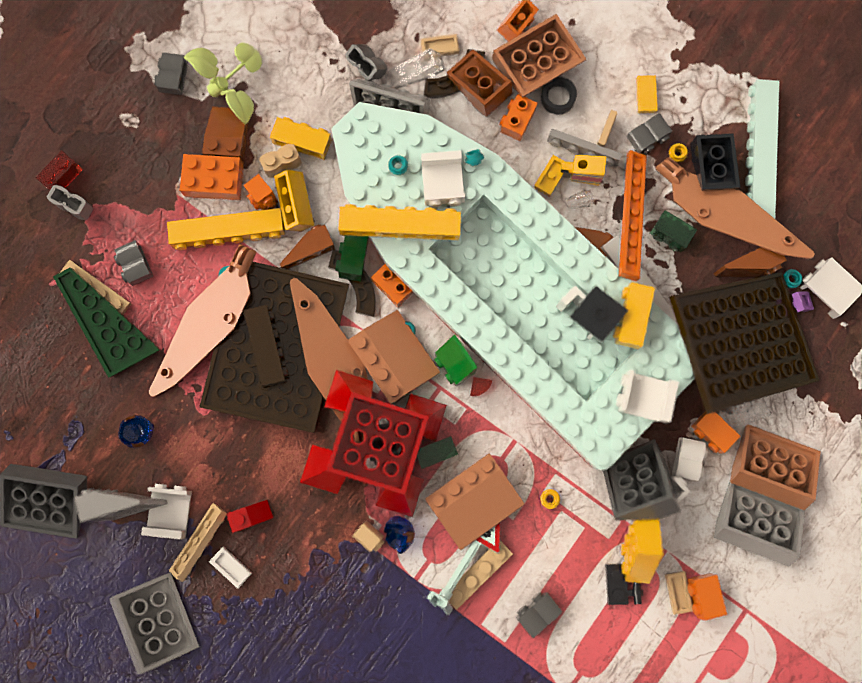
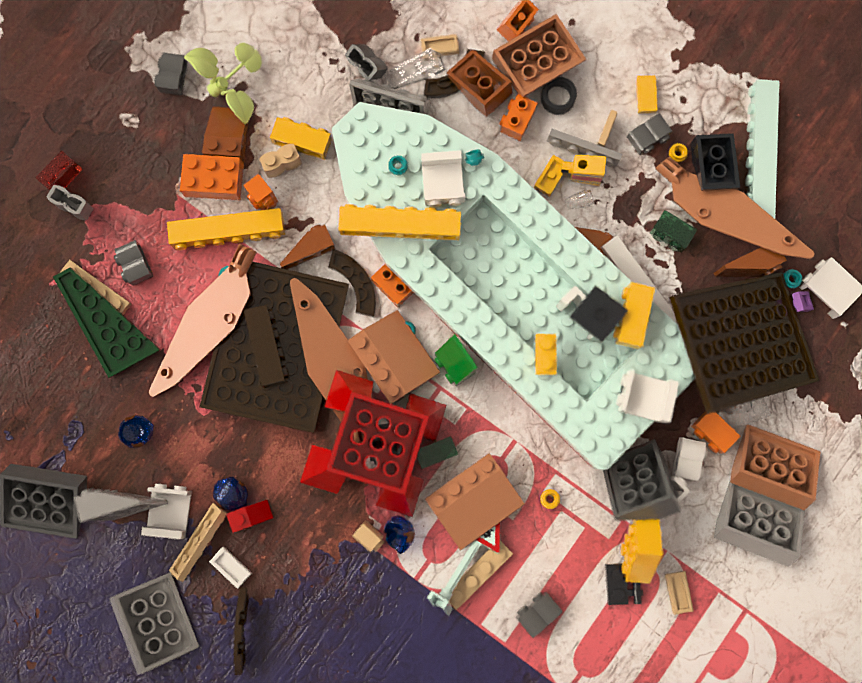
yellow brick [274,170,314,231] -> none
dark green brick [335,235,369,282] -> none
clear red tile [470,377,492,397] -> none
orange tile [619,150,647,282] -> none
orange brick [687,573,727,621] -> none
none -> clear blue hair [213,477,248,511]
none -> dark brown tile [233,587,249,675]
none -> yellow plate [535,334,557,375]

